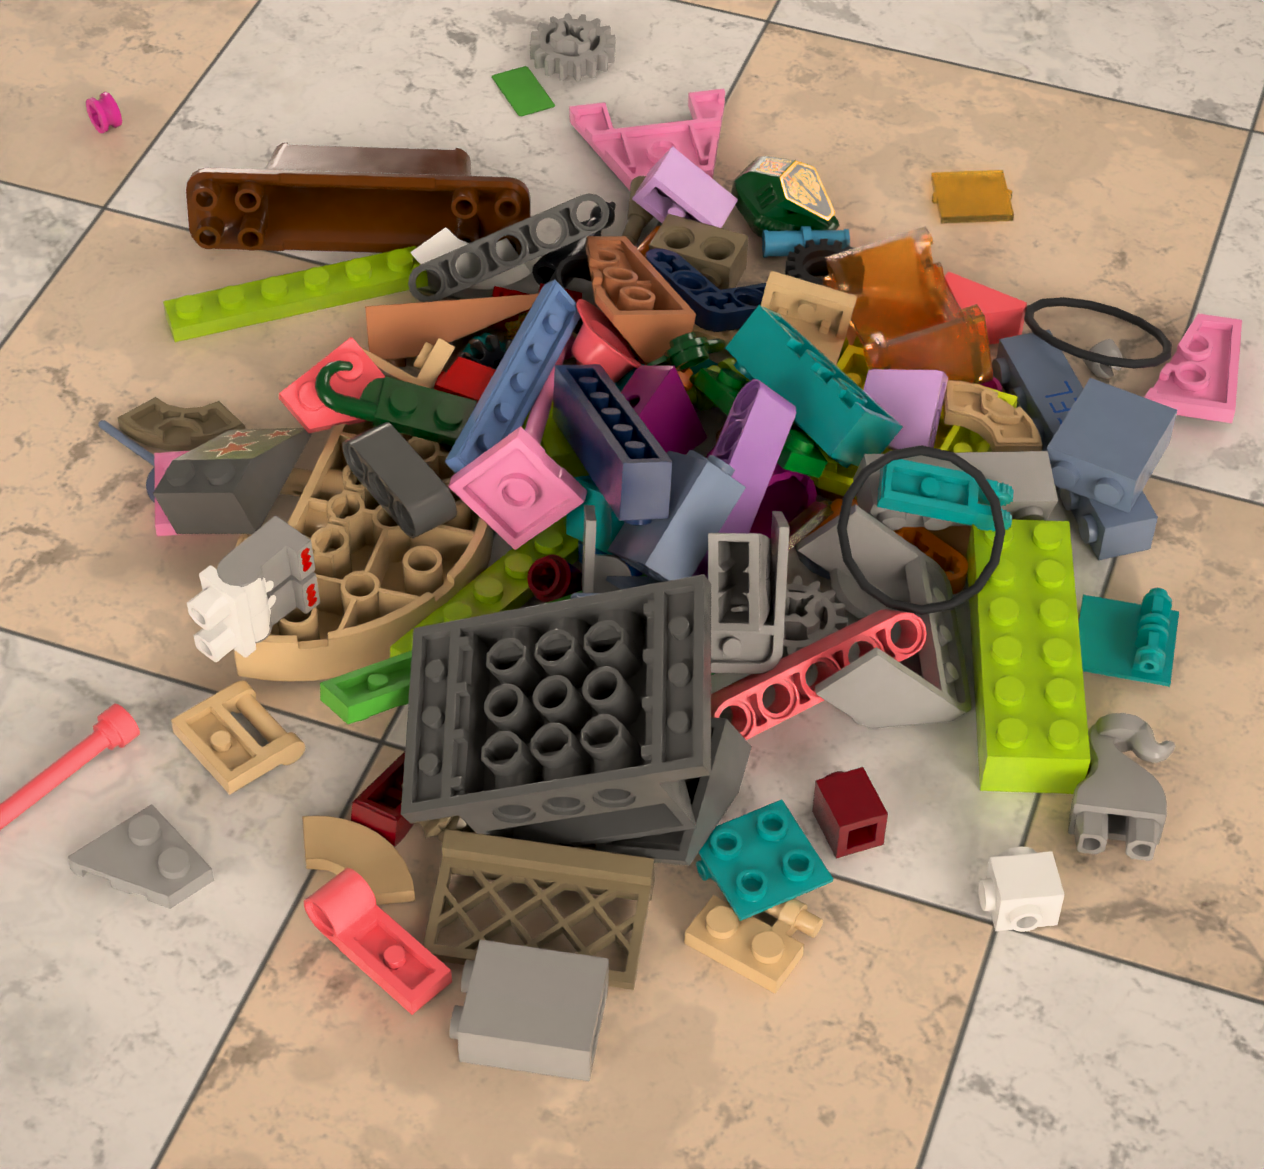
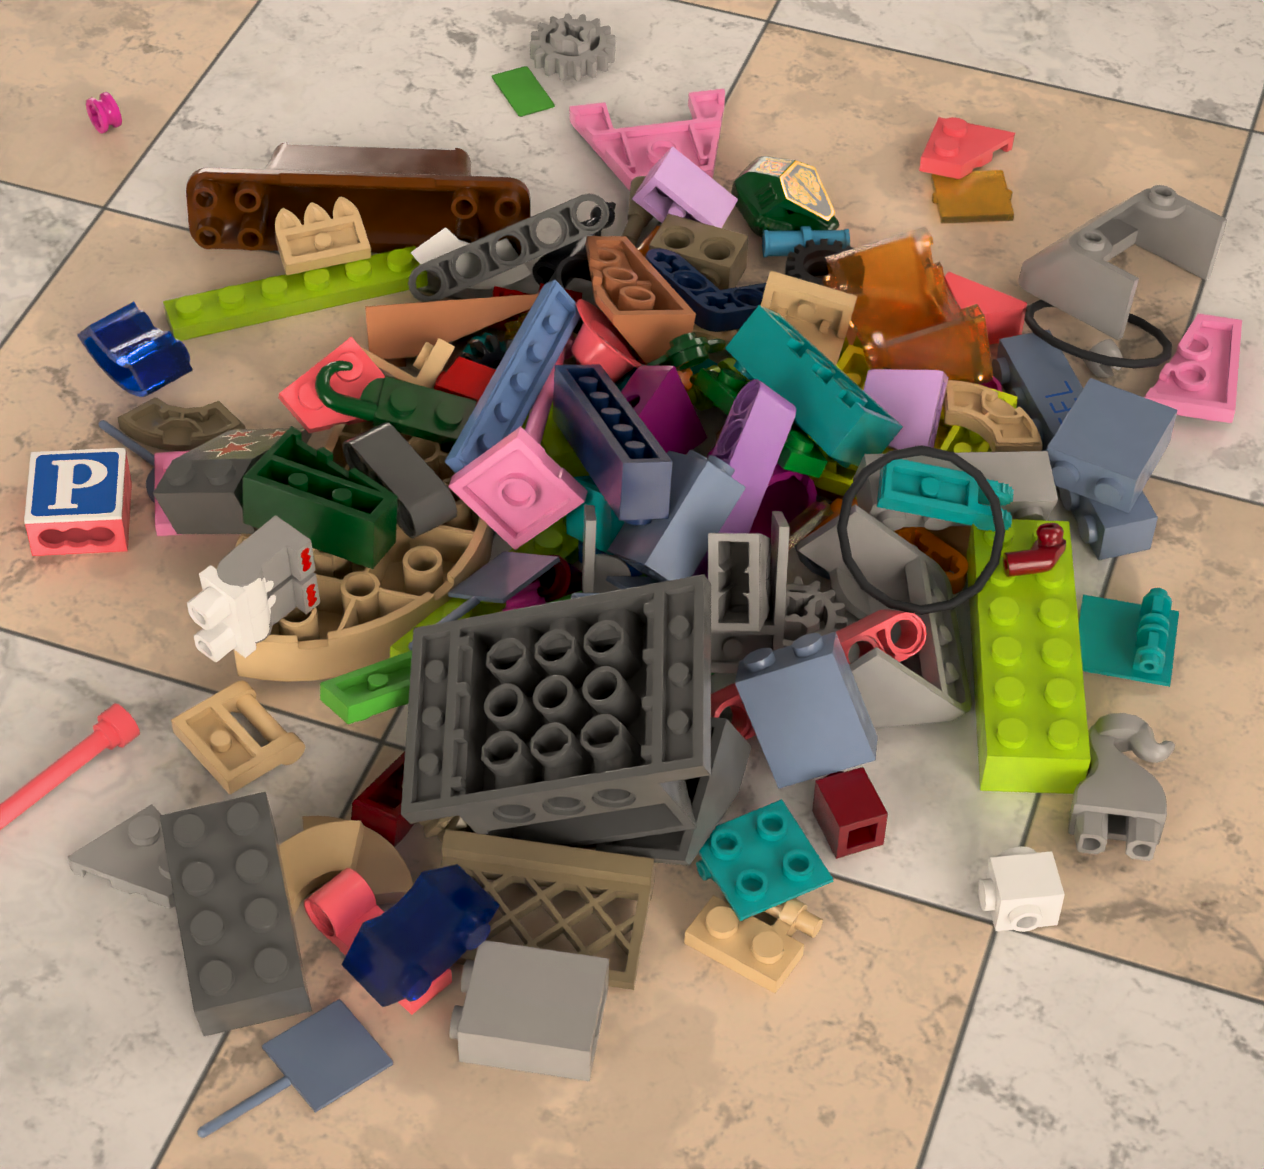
none -> piece [24,448,132,556]
none -> clear blue brick [77,301,193,397]
none -> dark grey brick [160,792,312,1036]
none -> sand blue piece [197,999,393,1138]
none -> dark green wedge [243,426,398,569]
none -> tan plate [275,196,371,275]
none -> tan tile [279,820,365,918]
none -> clear blue brick [341,864,500,1007]
none -> sand blue piece [408,551,560,650]
none -> dark pink bush [502,579,546,611]
none -> sand blue brick [735,632,878,789]
none -> coral wing [919,117,1015,179]
none -> dark red arm [1003,523,1066,577]
none -> light grey windscreen [1018,185,1227,340]

